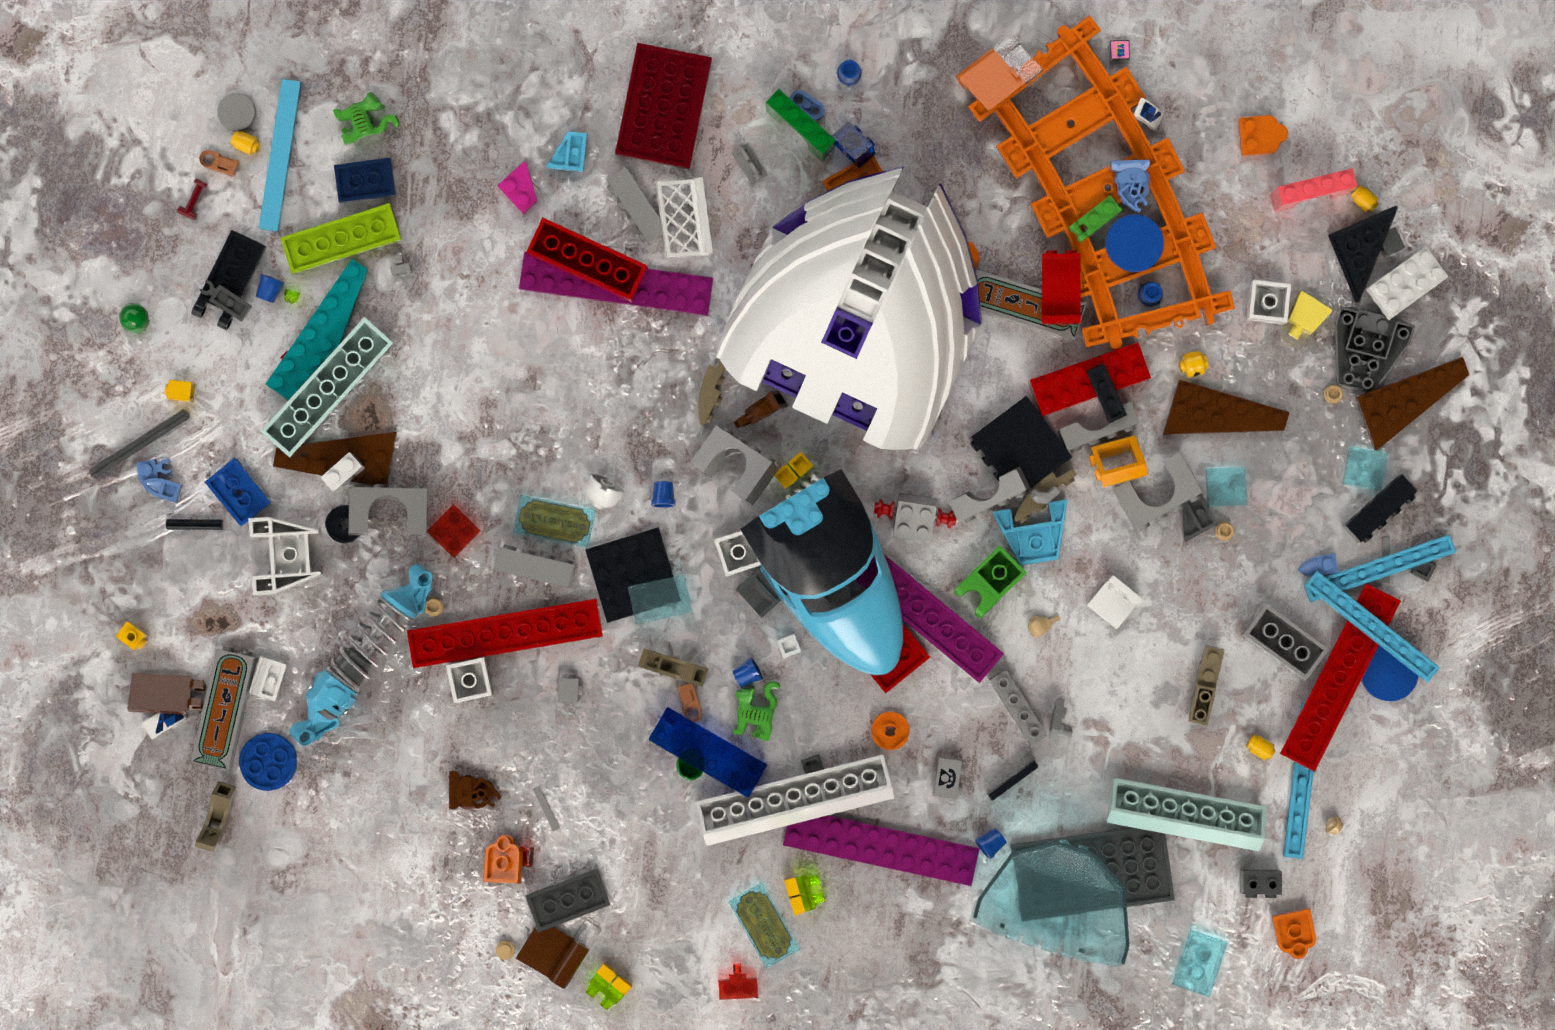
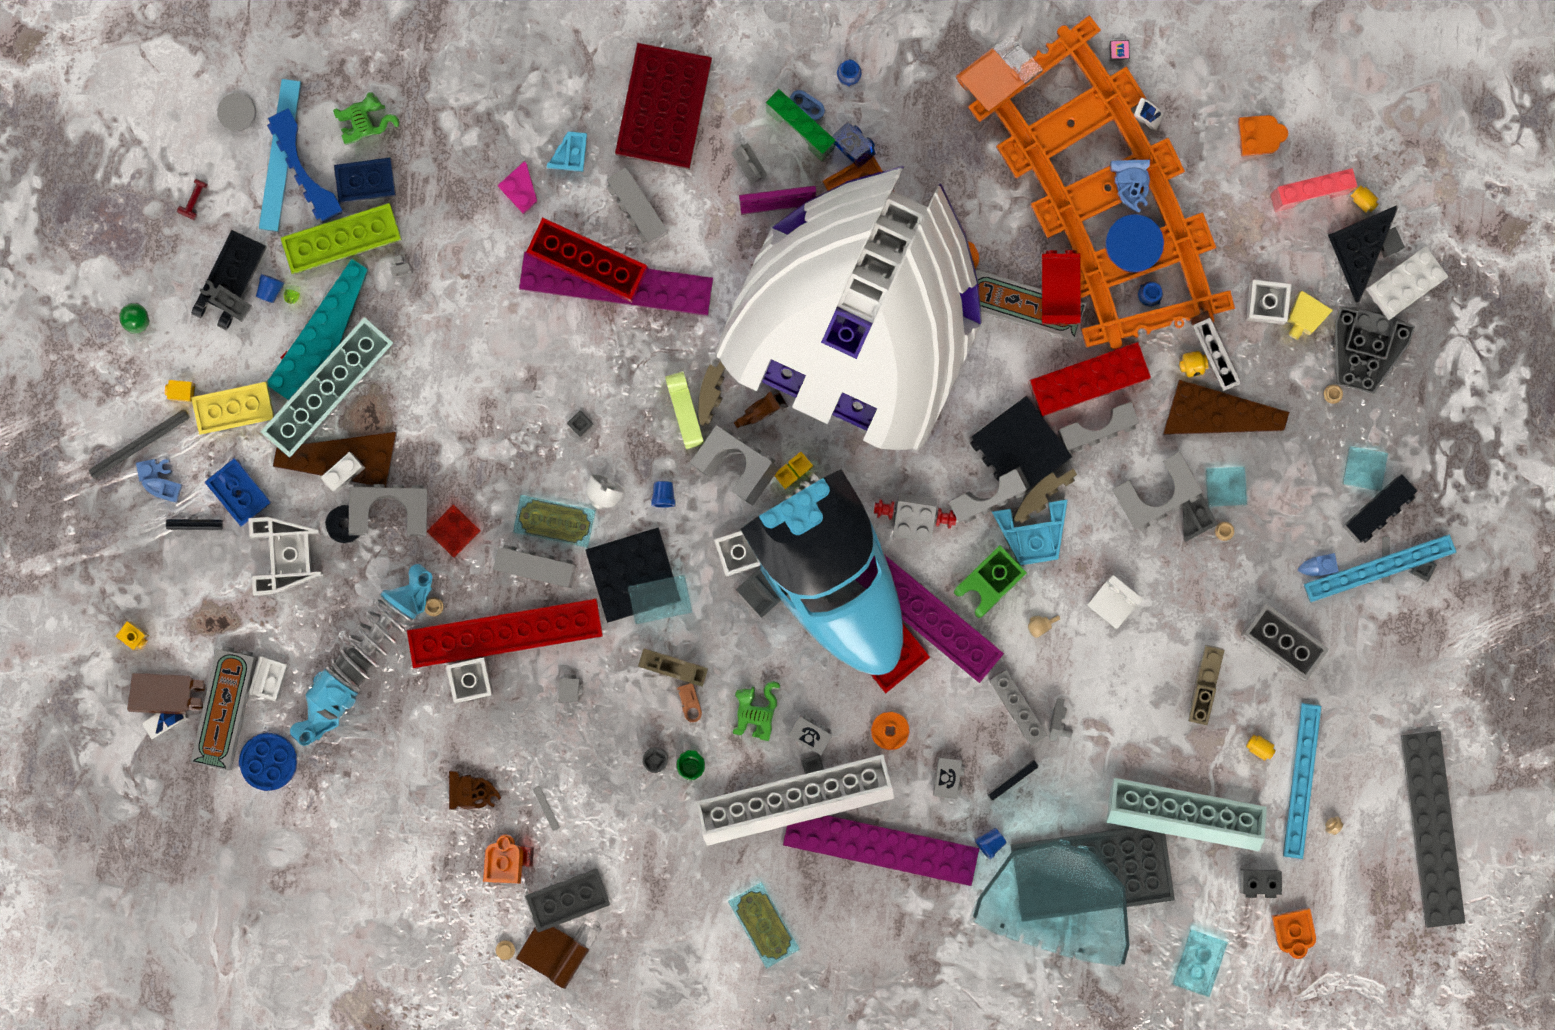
dark tan arch [195,781,236,852] -> none
nougat piece [199,150,239,177] -> none
yellow brick [231,131,261,155] -> none
hips [585,962,633,1010] -> none
clear blue bracket [648,707,768,798] -> none
white fence [656,177,713,259] -> none
clear red hinge [718,963,758,1000] -> none
blue piece [732,657,763,687] -> none
white plate [777,634,801,659] -> none
clear neon green hips [784,874,826,916] -> none
light grey arm [1030,486,1060,504] -> none
bright green plate [1068,195,1122,243] -> none
black tile [1085,363,1127,423] -> none
light orange window [1089,435,1147,487] -> none
red plate [1280,583,1401,772] -> none
medium azure tile [1305,571,1440,683] -> none
reddish brown wing [1355,357,1469,451] -> none
blue tile [1361,645,1419,701] -> none
none -> light yellow plate [191,382,274,435]
none -> blue arch [267,108,343,223]
none -> dark grey tile [567,410,594,437]
none -> dark grey wheel [642,747,668,773]
none -> yellowish green beam [665,371,704,450]
none -> magenta fence [739,186,816,215]
none -> light grey brick [788,715,833,755]
none -> brick [1190,310,1241,391]
none -> dark grey plate [1401,731,1465,928]

